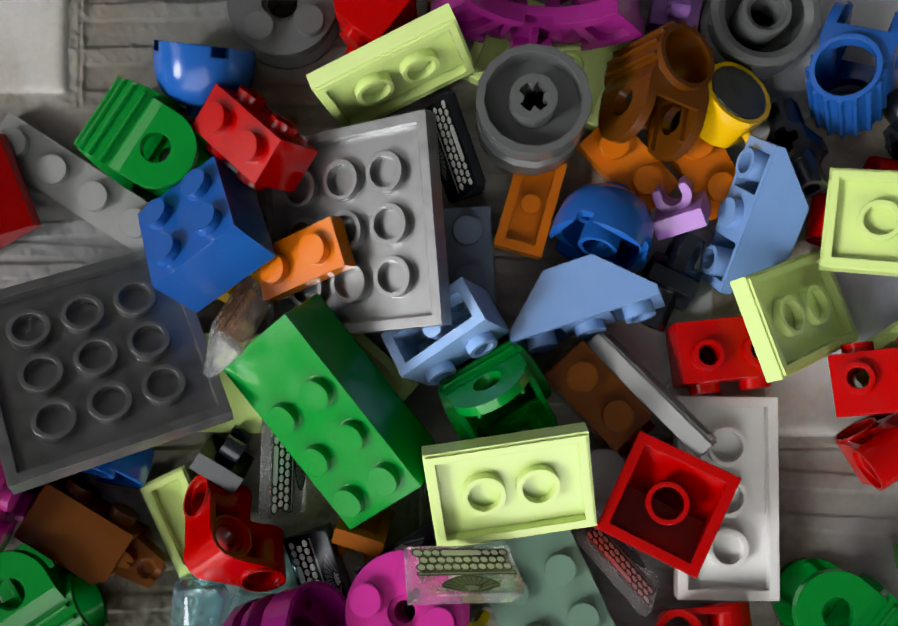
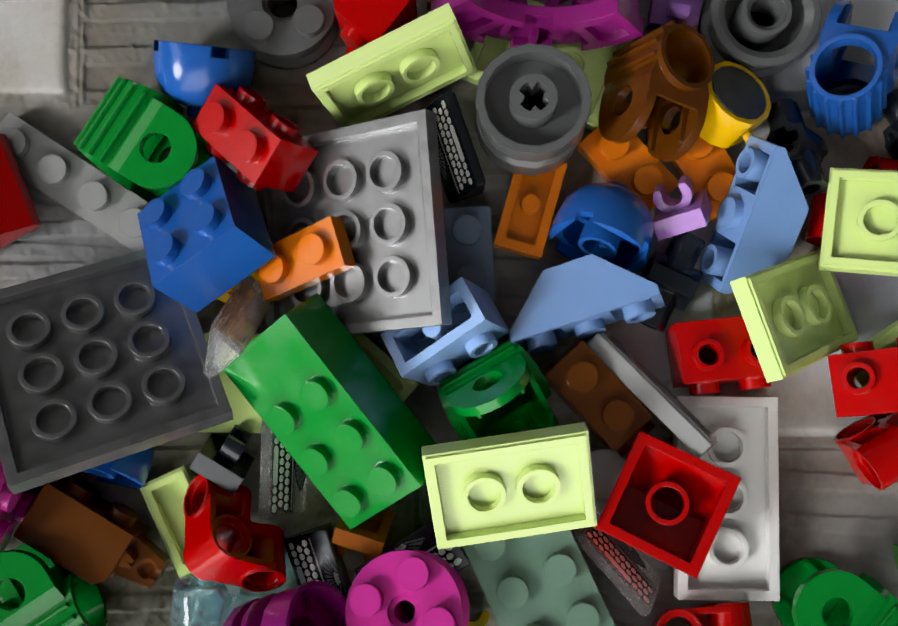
slope [404,546,525,605] -> none

